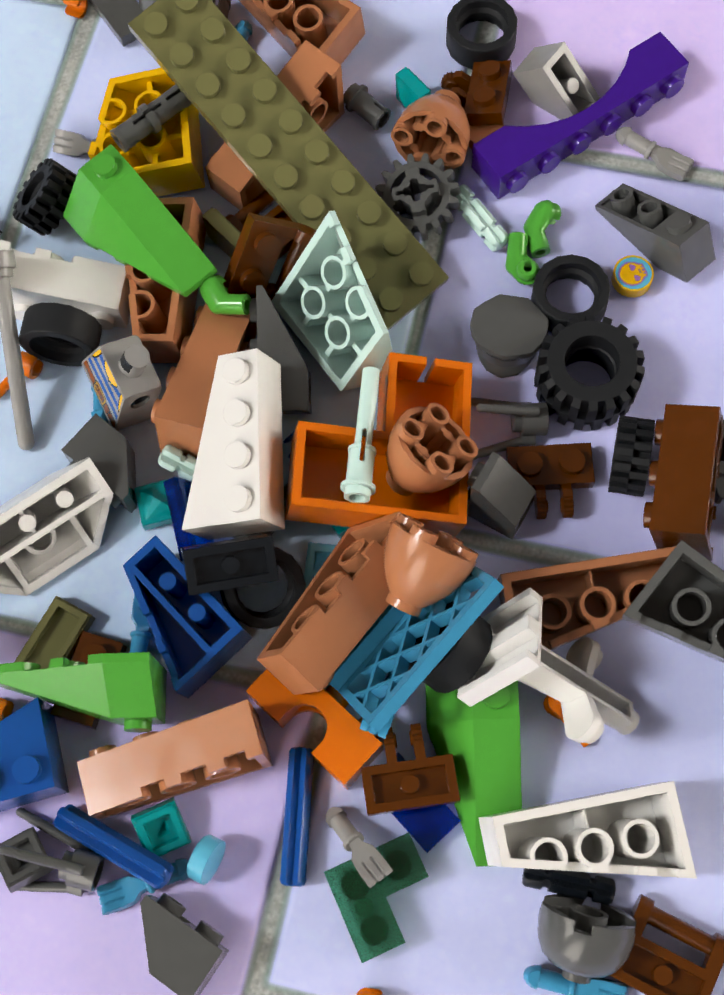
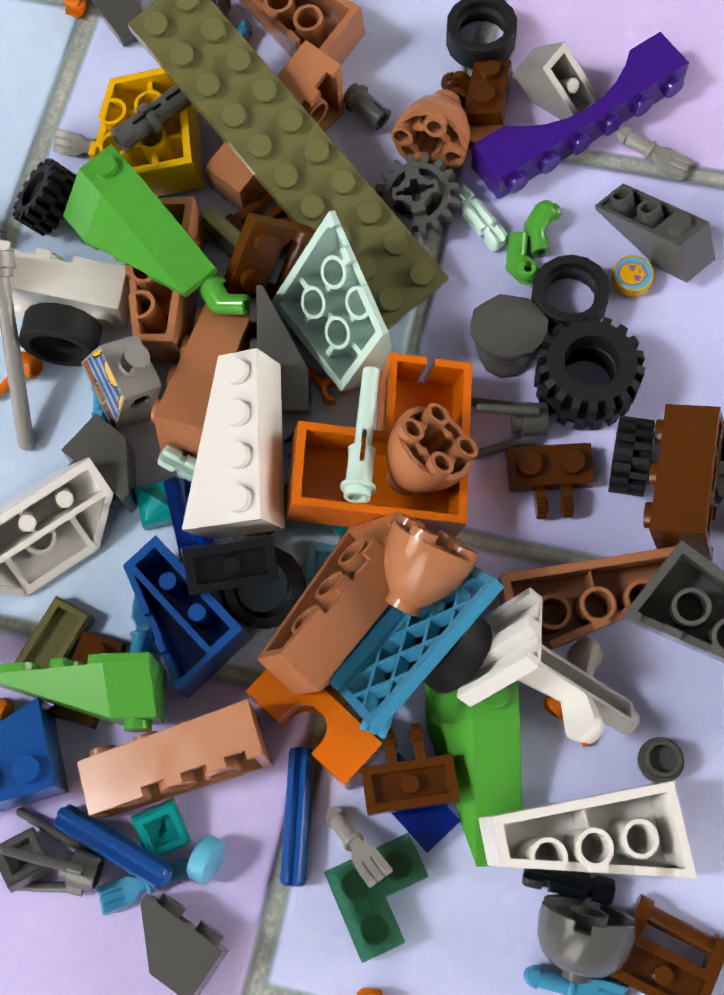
teal tile [395,67,431,108] -> none
dark grey slope [467,452,536,540] -> none
none -> orange hand [305,362,346,406]
none -> dark grey plate [637,737,684,783]

